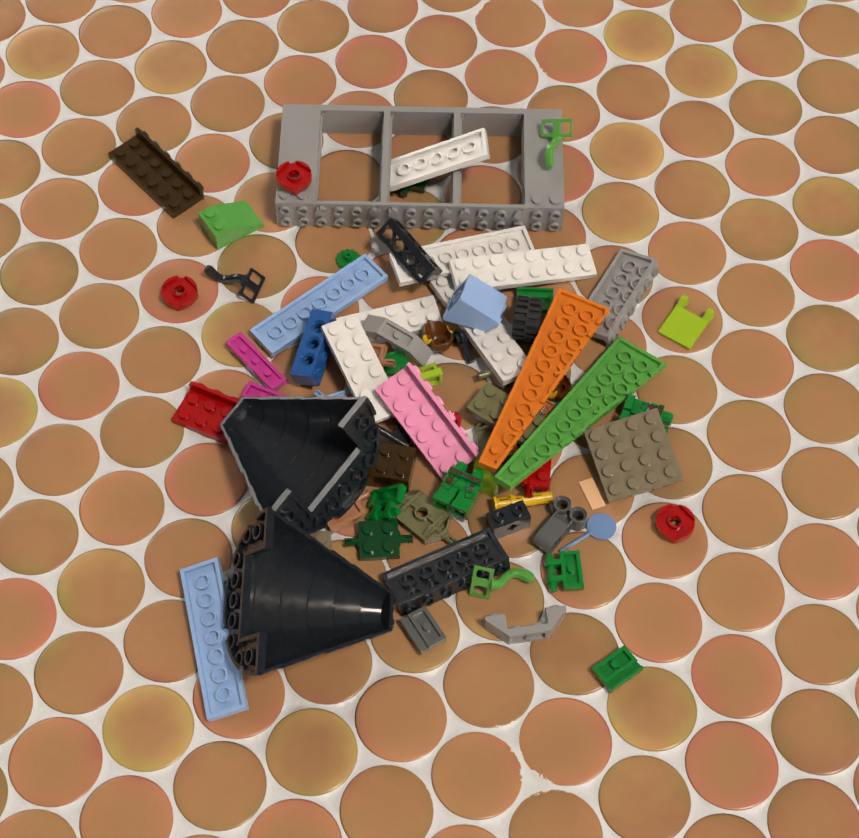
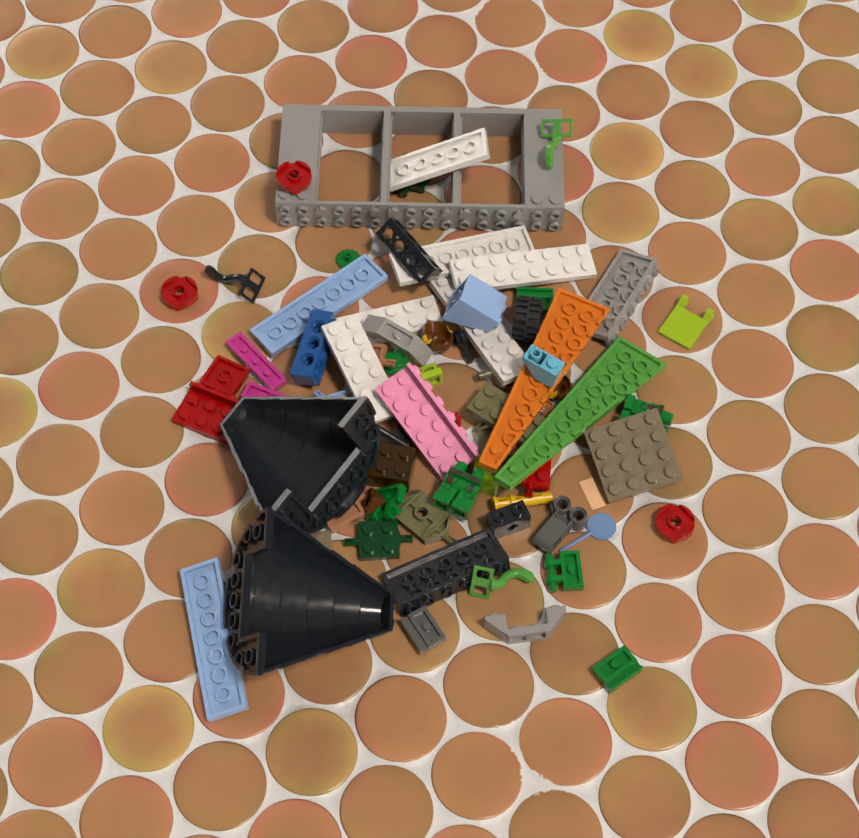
dark brown bracket [108,127,204,219] -> none
bright green slope [198,201,264,250] -> none
none -> red plate [199,355,251,396]
none -> reddish brown slope [363,487,385,514]
none -> medium azure slope [522,344,565,388]

